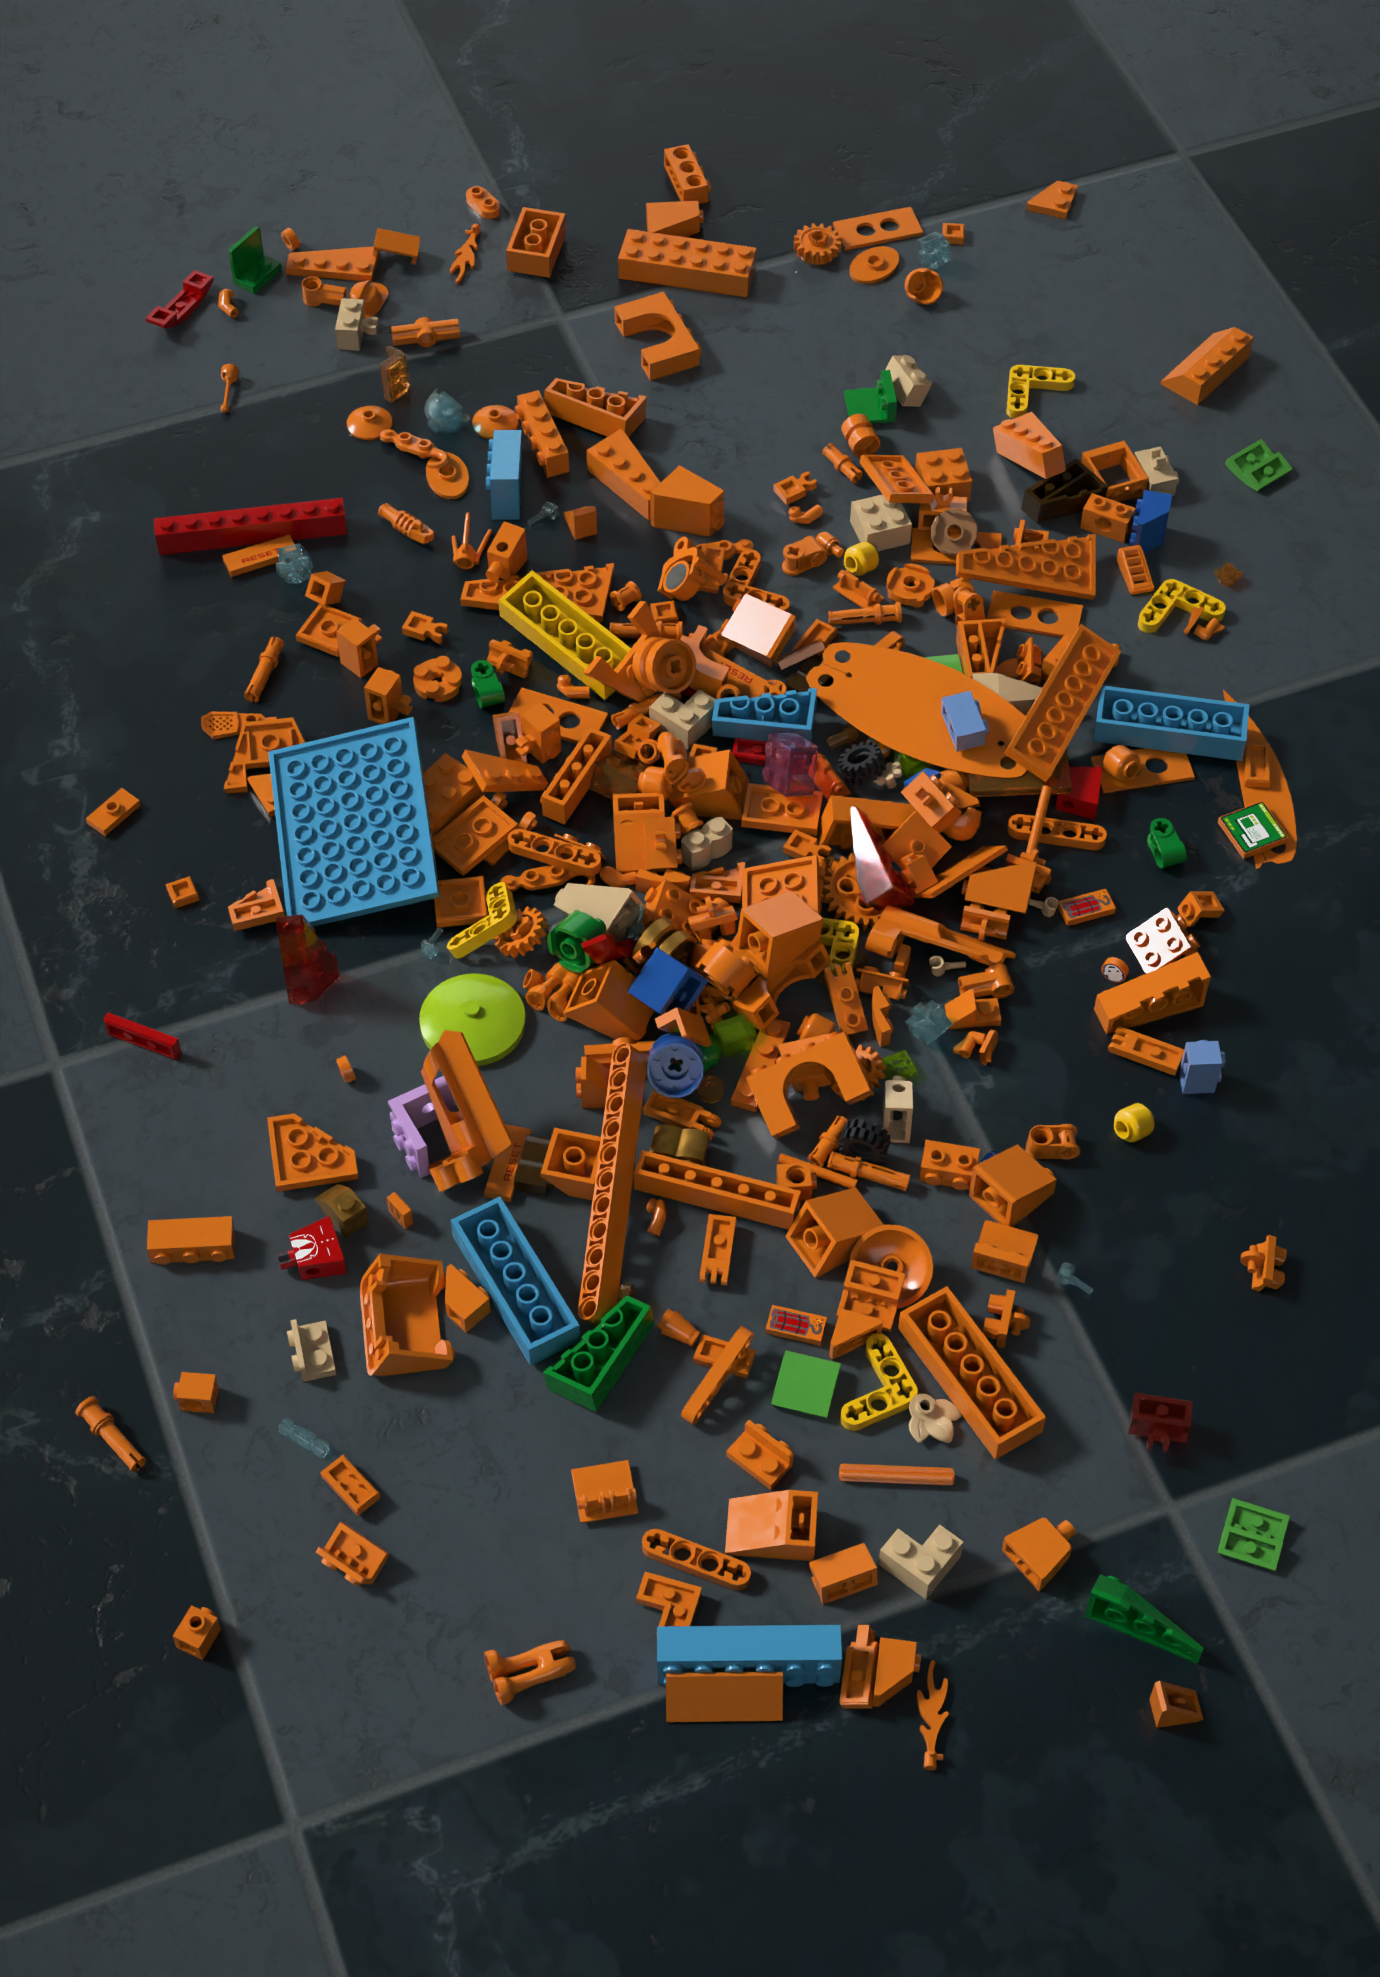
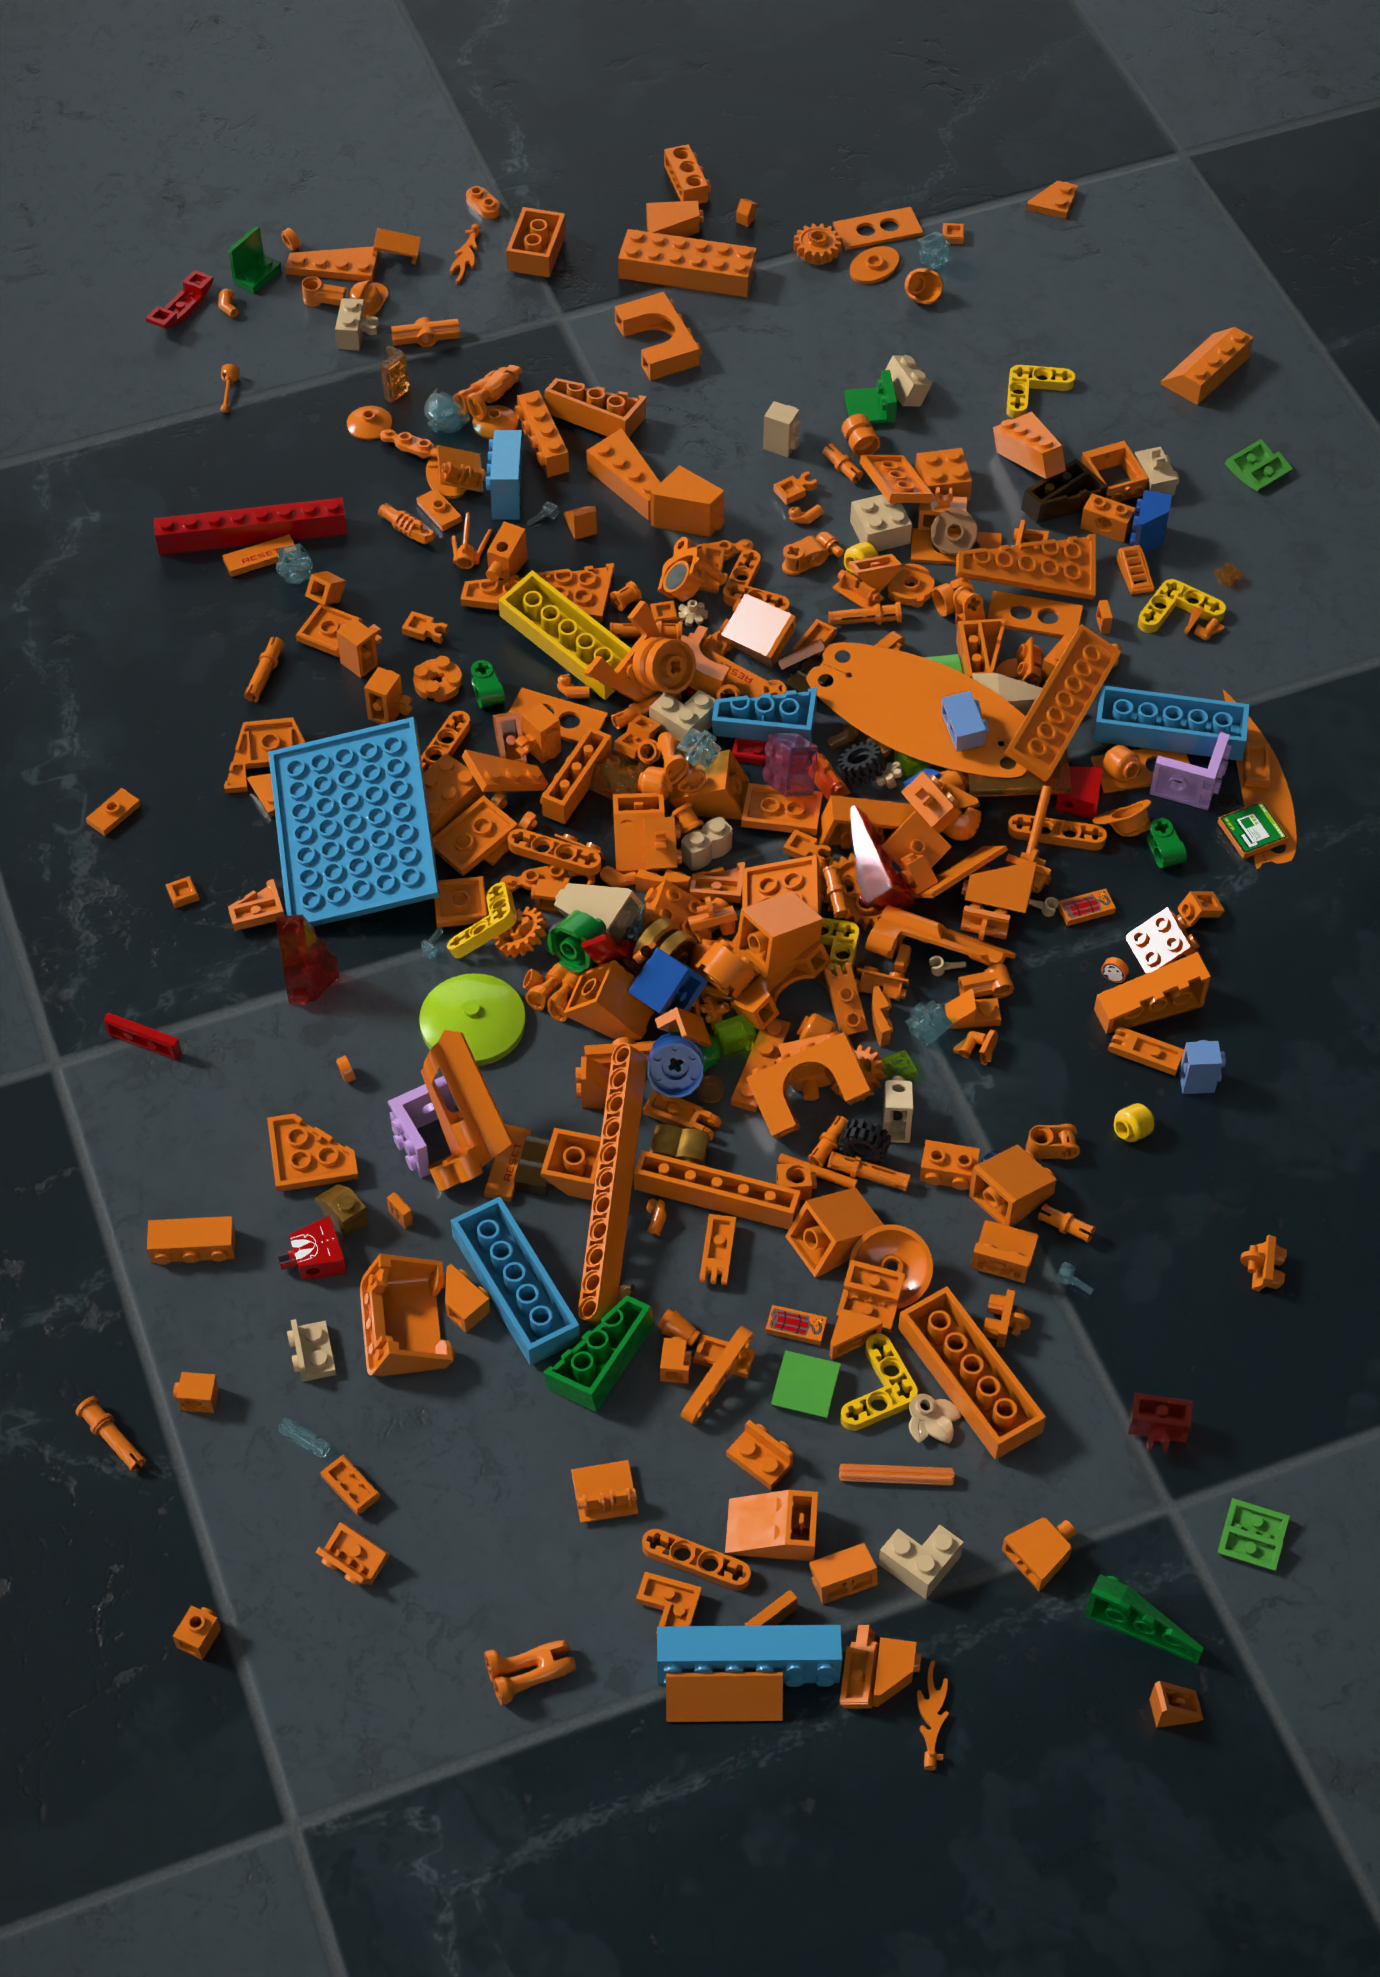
orange piece [201,711,277,739] -> none
orange hips [487,639,533,678] -> none
none -> orange plate [416,488,462,532]
none -> orange beam [421,711,471,773]
none -> orange hinge [437,445,487,493]
none -> orange piece [451,365,523,421]
none -> orange brick [531,878,570,913]
none -> orange brick [660,1337,692,1384]
none -> clear light blue brick [676,728,722,768]
none -> tan plant [678,600,708,627]
none -> orange piece [736,198,758,227]
none -> orange tile [744,1590,798,1626]
none -> tan brick [763,401,801,458]
none -> orange pin [822,865,850,918]
none -> orange slope [848,554,902,593]
none -> orange pin [1038,1203,1095,1243]
none -> orange piece [1092,800,1151,837]
none -> orange tile [1096,600,1113,635]
none -> lavender bracket [1149,732,1232,810]

